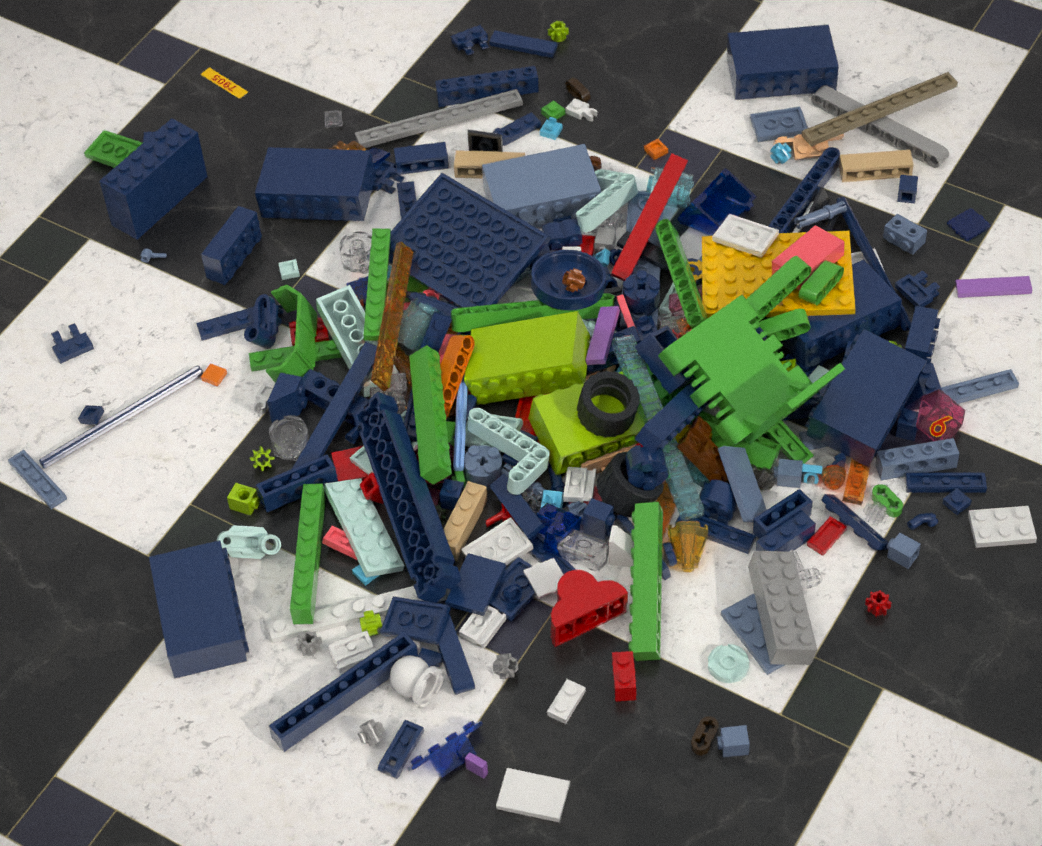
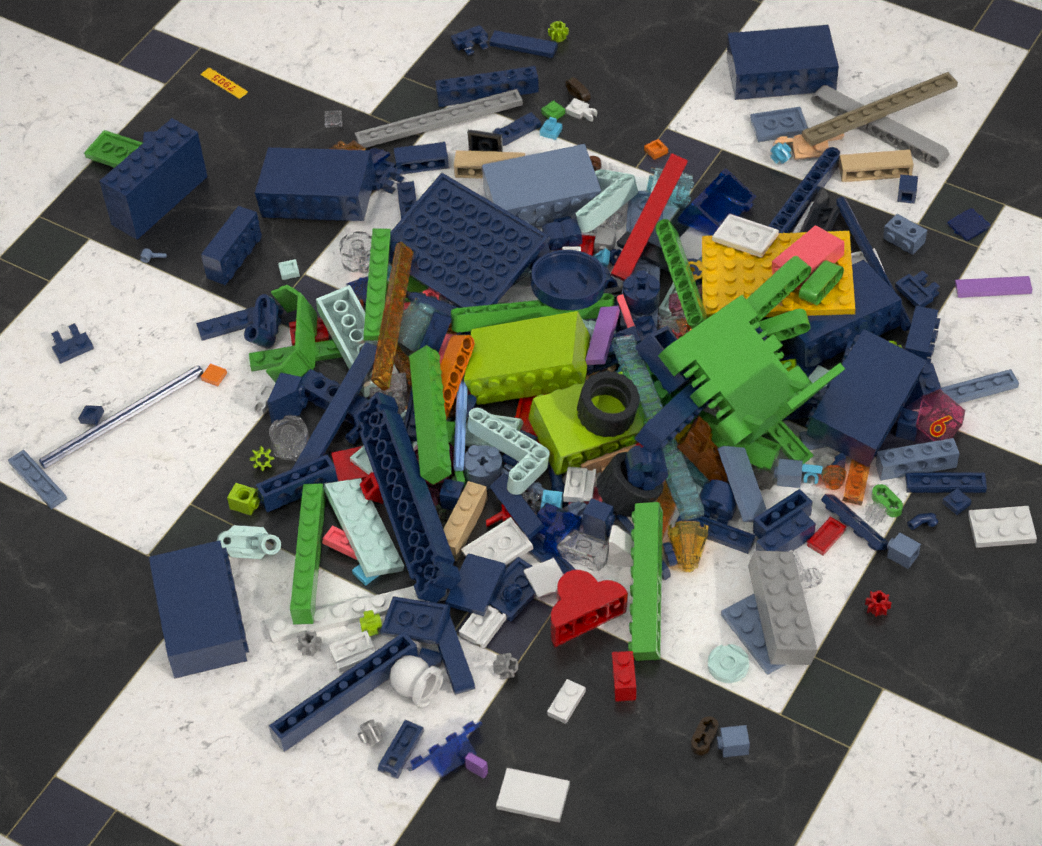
dark orange gear [562,268,585,293] -> none
sand blue pin [794,201,847,229] -> none

